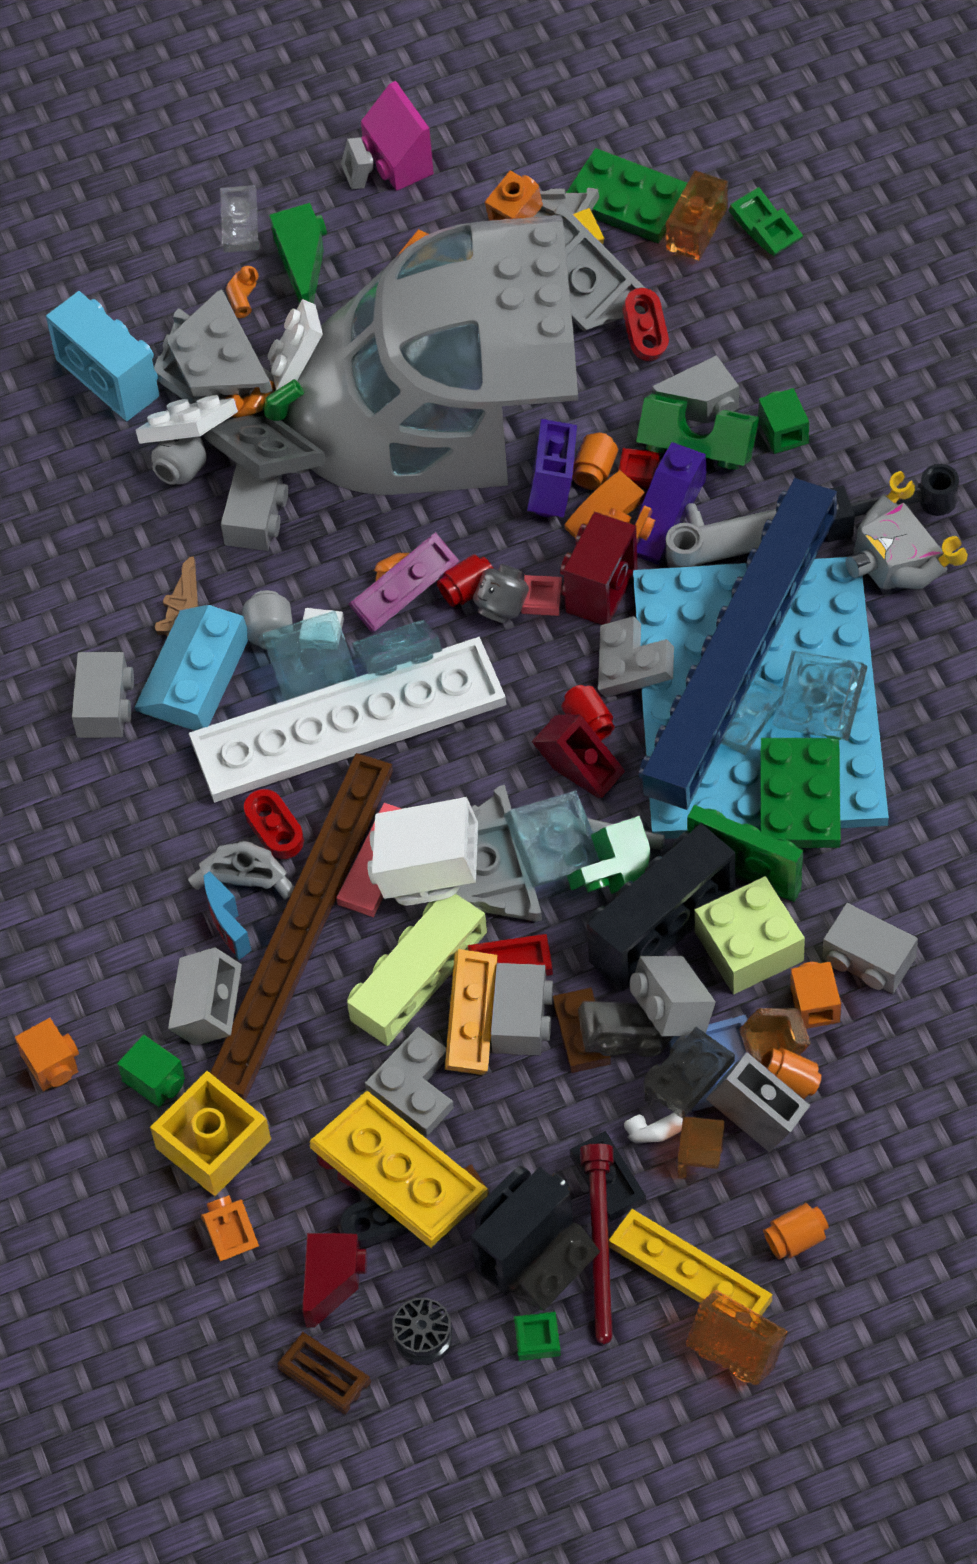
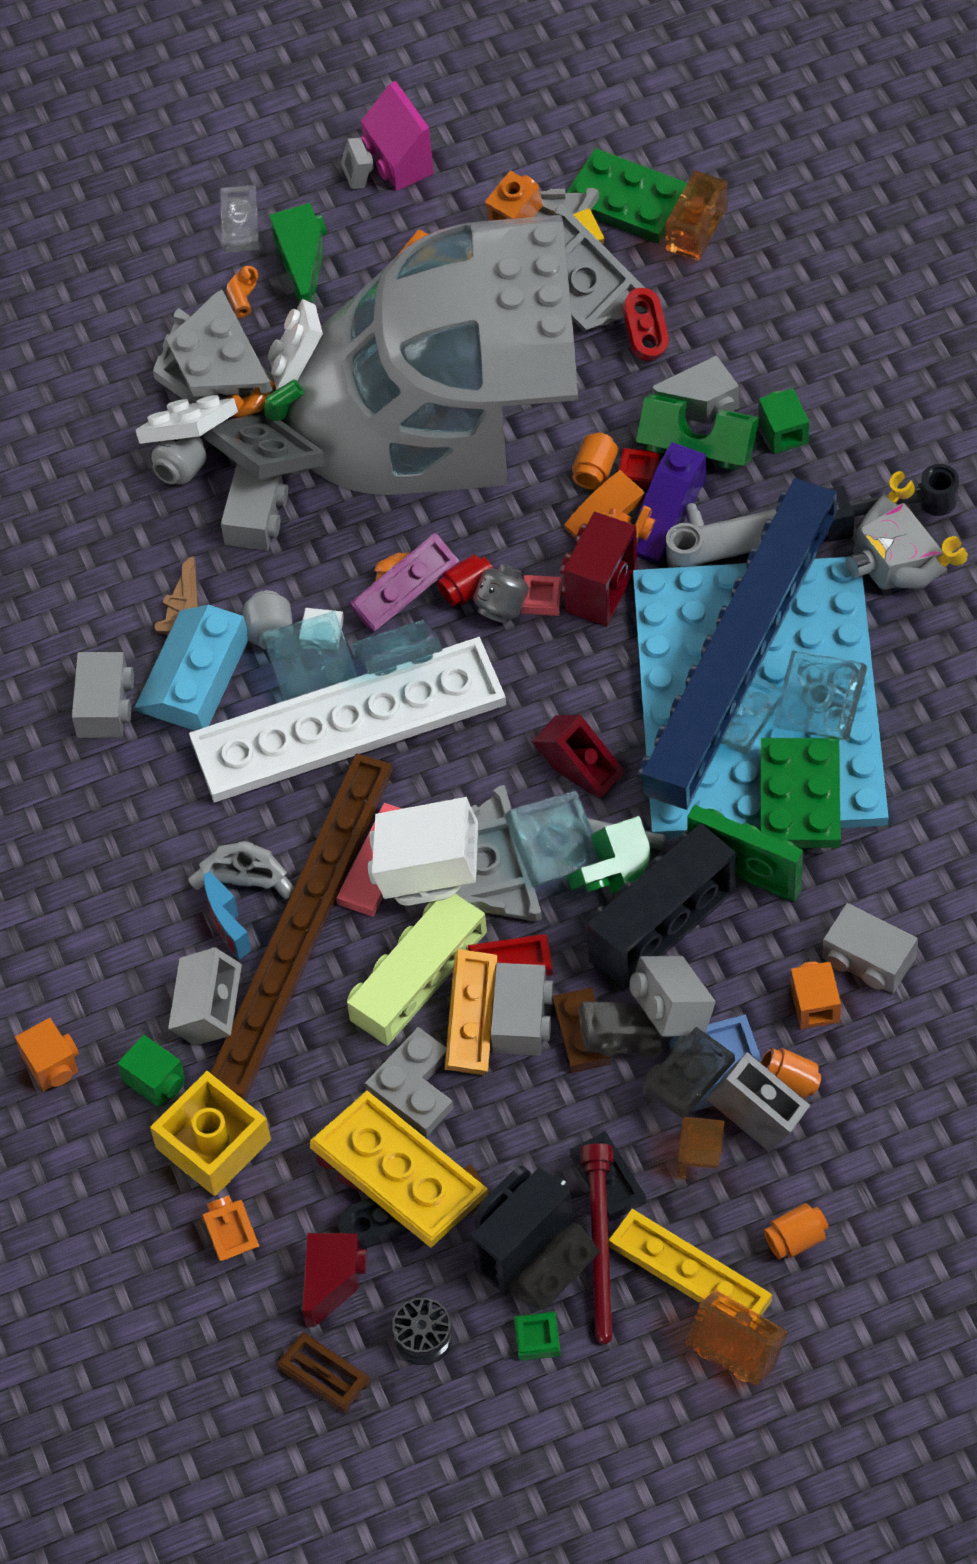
medium azure brick [46,291,160,422] -> none
red plate [244,789,304,859] -> none
dark purple slope [527,419,577,517] -> none
red brick [561,685,615,741] -> none
light grey plate [598,616,674,697] -> none
white arm [624,1111,688,1144] -> none
yellowish green brick [695,876,805,995] -> none
green slope [728,187,803,256] -> none
clear orange panel [739,1008,811,1062] -> none

